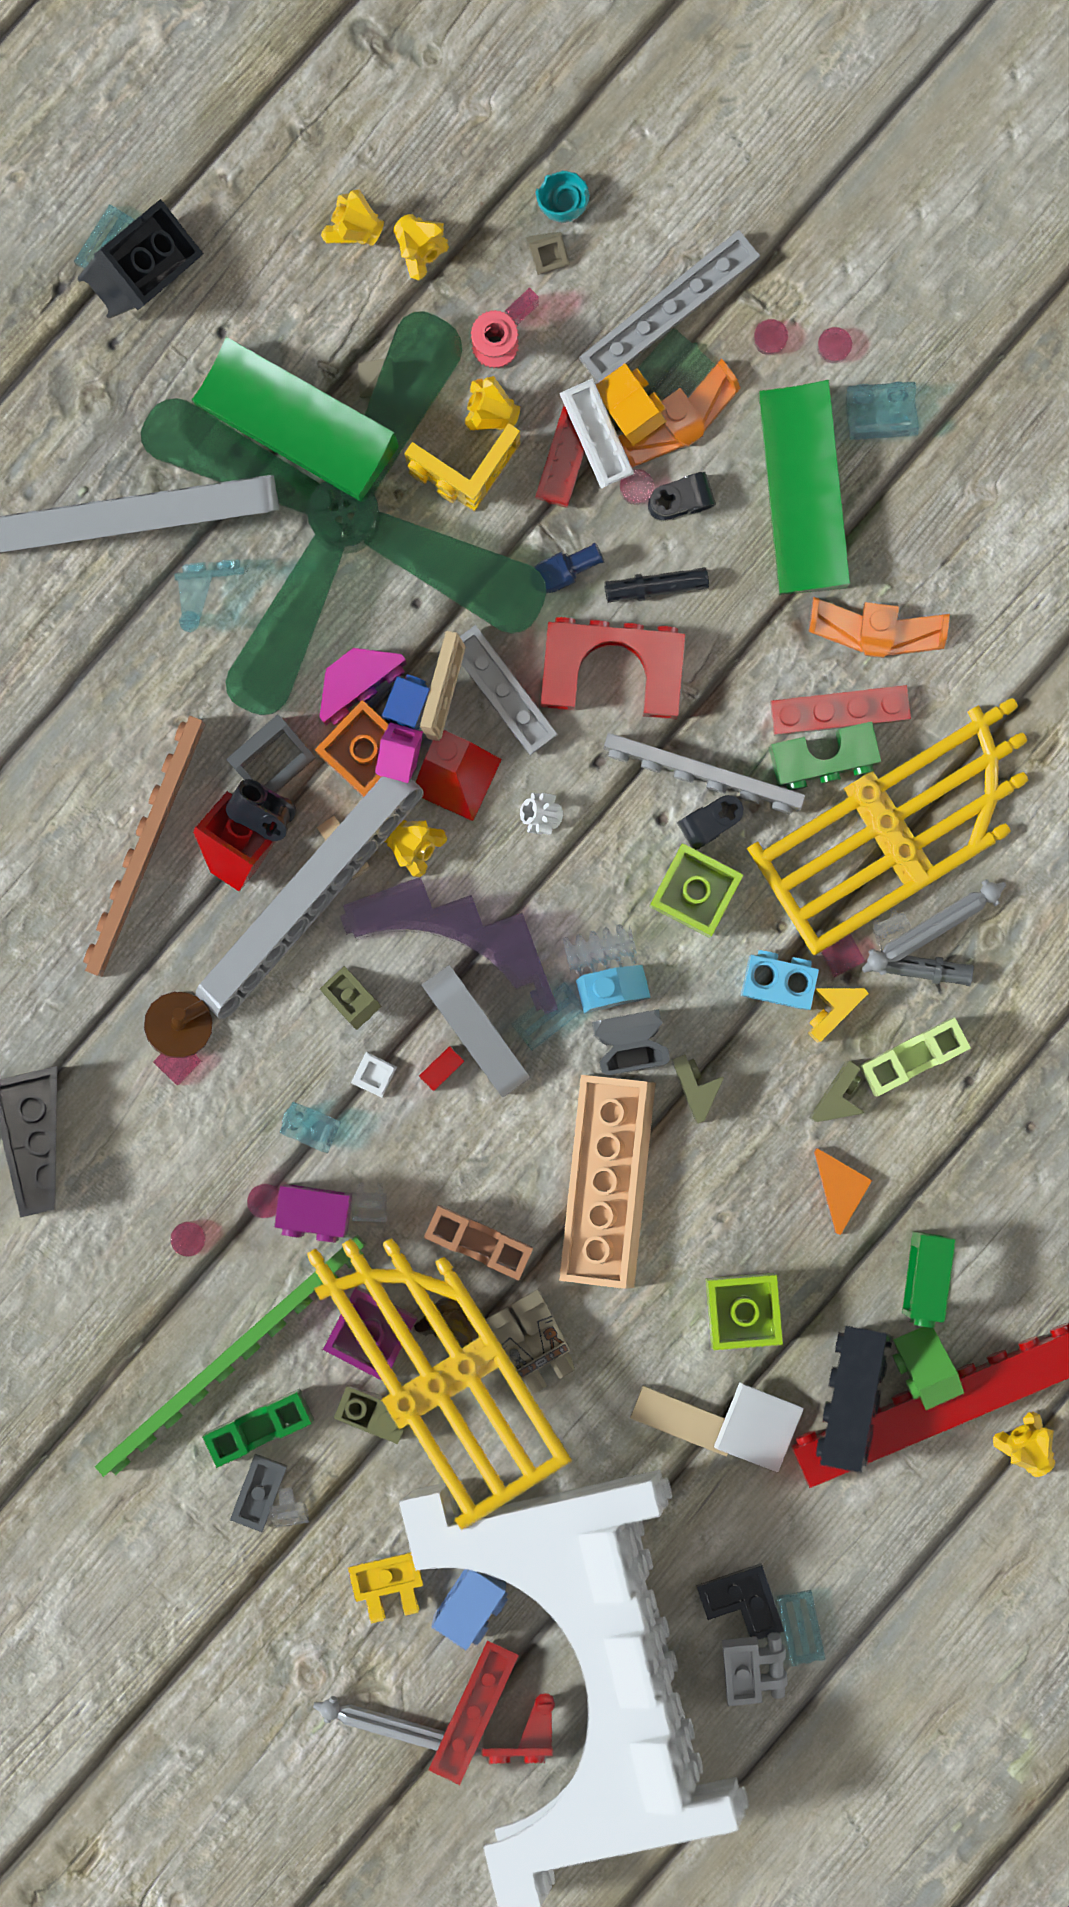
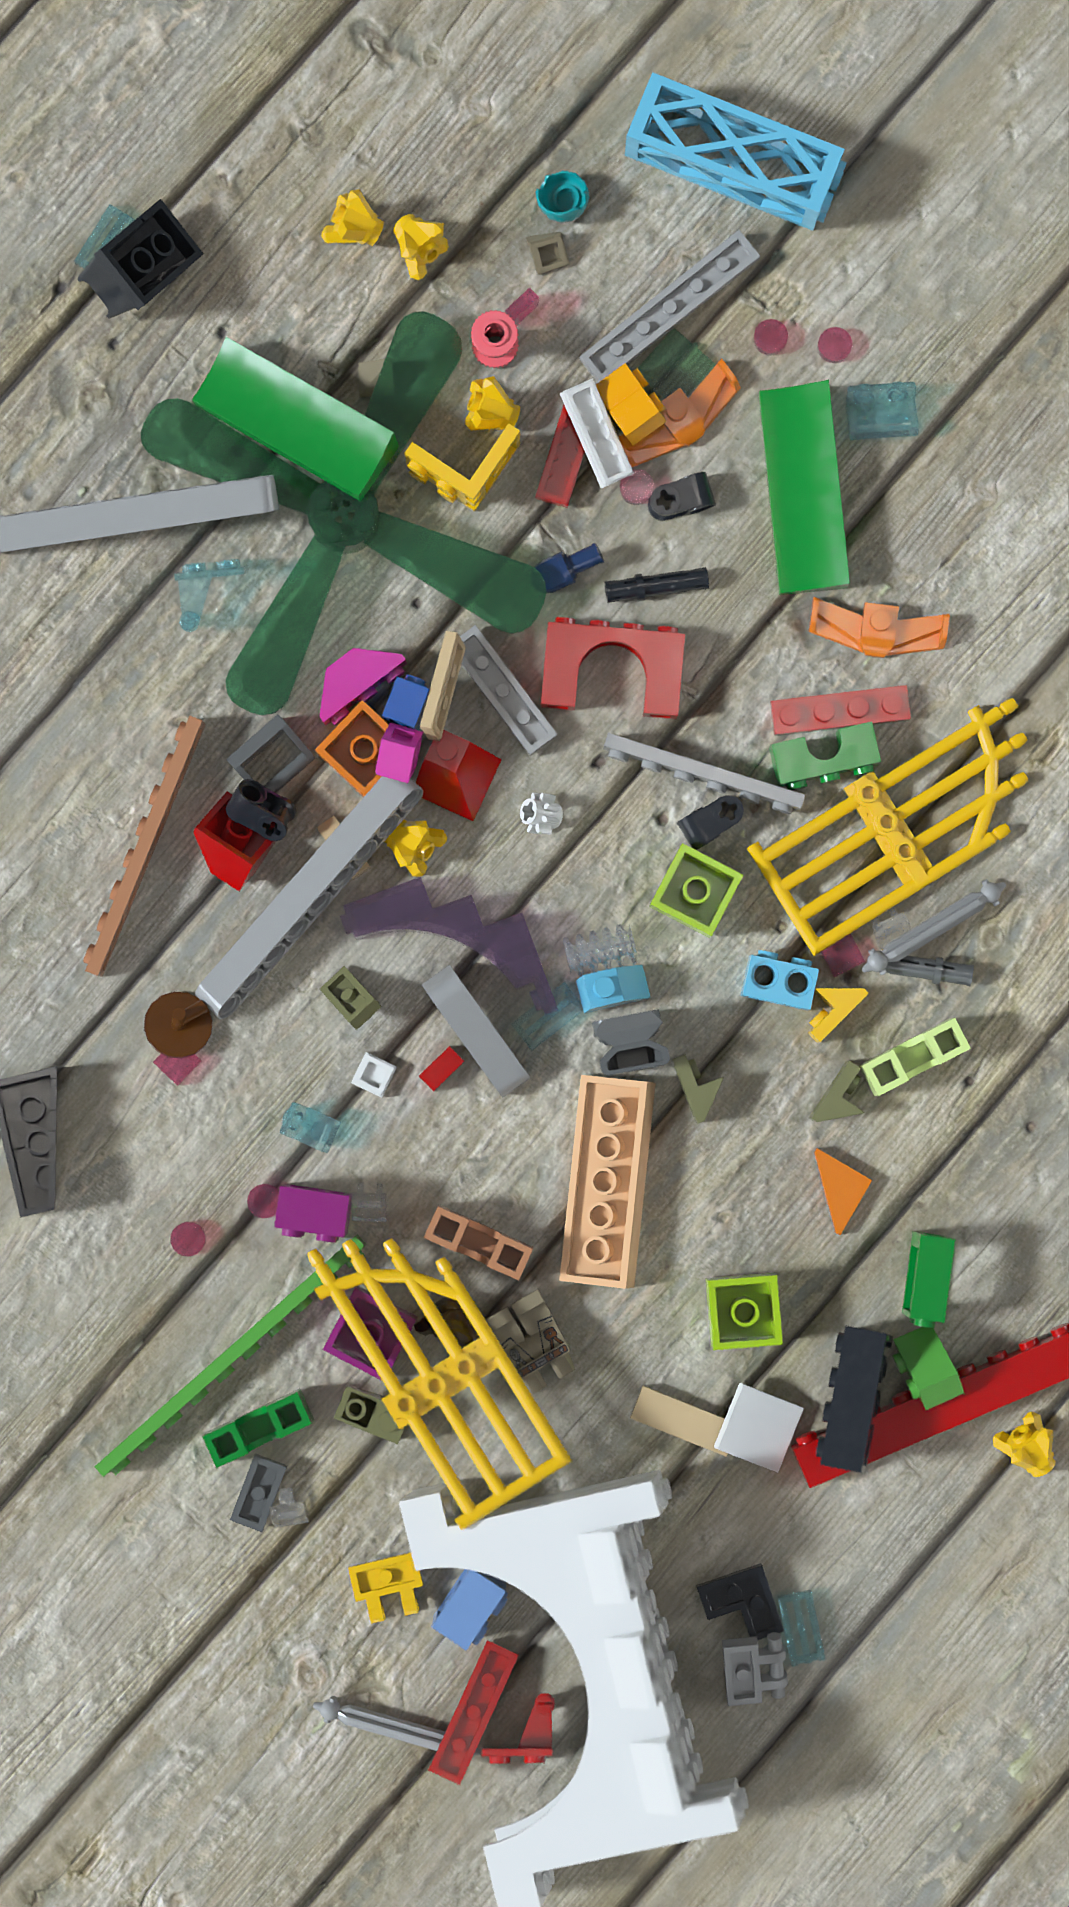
none -> medium azure piece [624,72,847,231]

